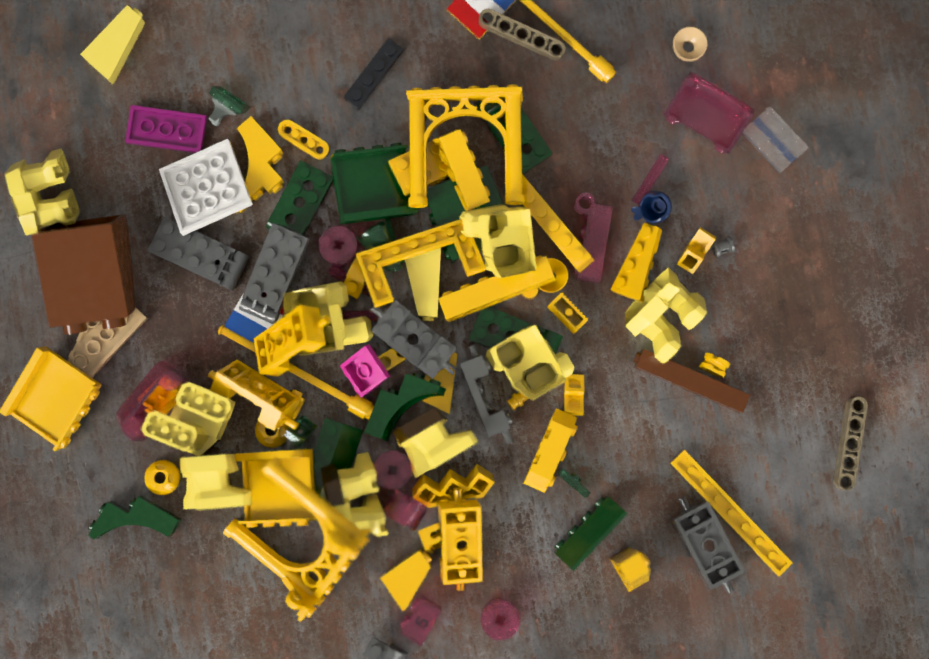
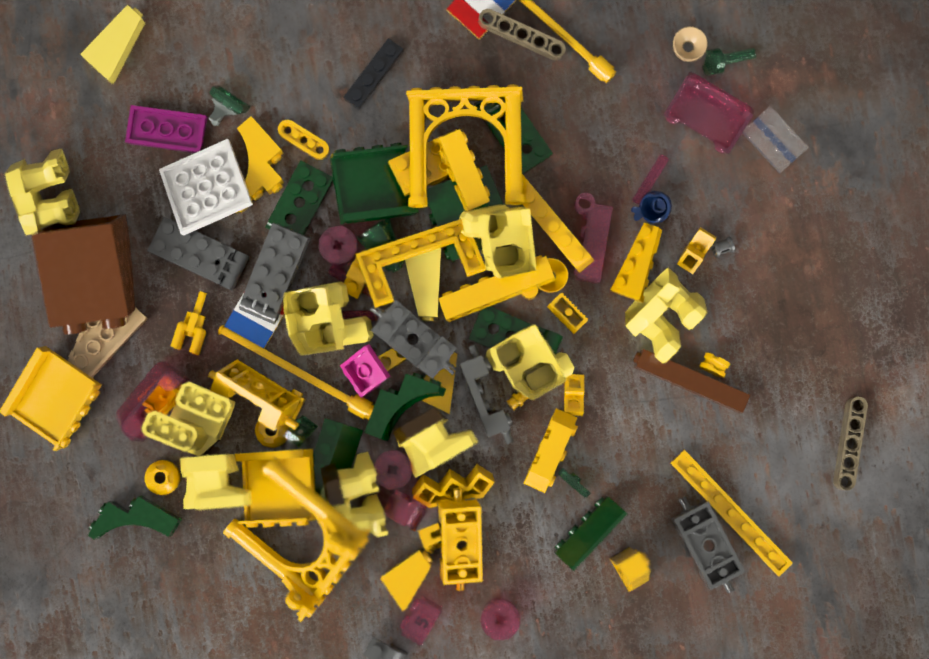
yellow brick [254,305,330,377] -> none
none -> yellow plant [171,291,207,356]
none -> clear green piece [702,48,756,76]

